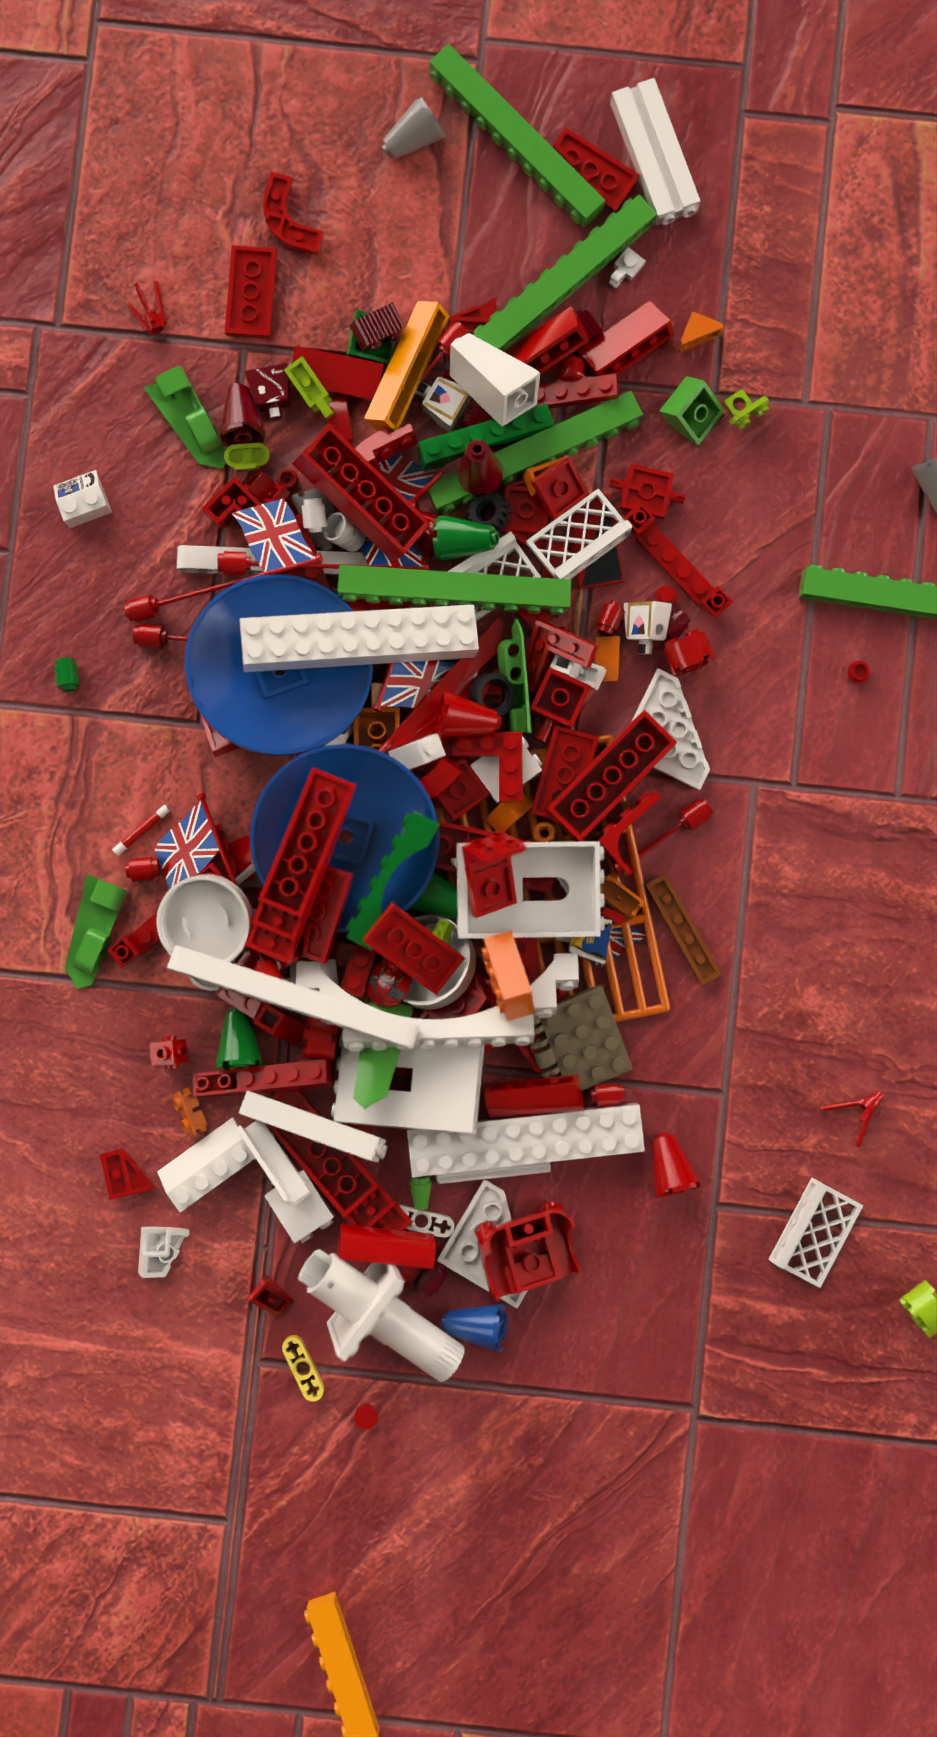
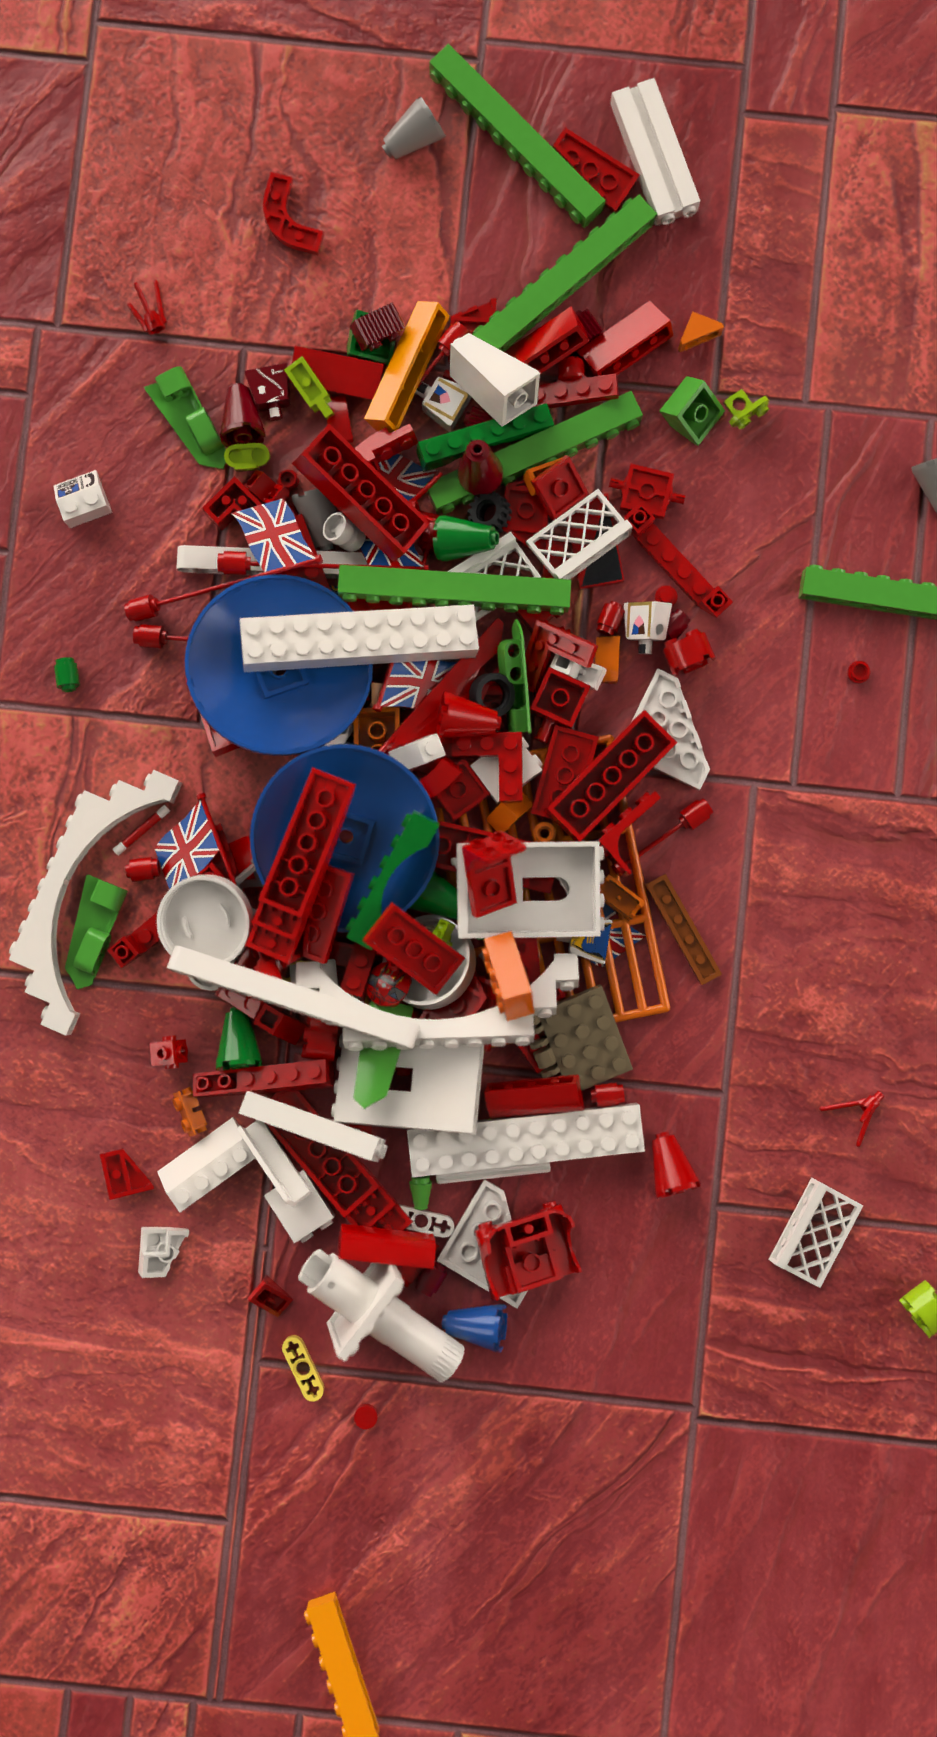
red plate [225,245,277,339] -> none
white brick [302,498,327,533] -> none
red tile [600,907,625,926] -> none
white plate [609,247,646,289] -> none
none -> white arch [9,770,182,1036]

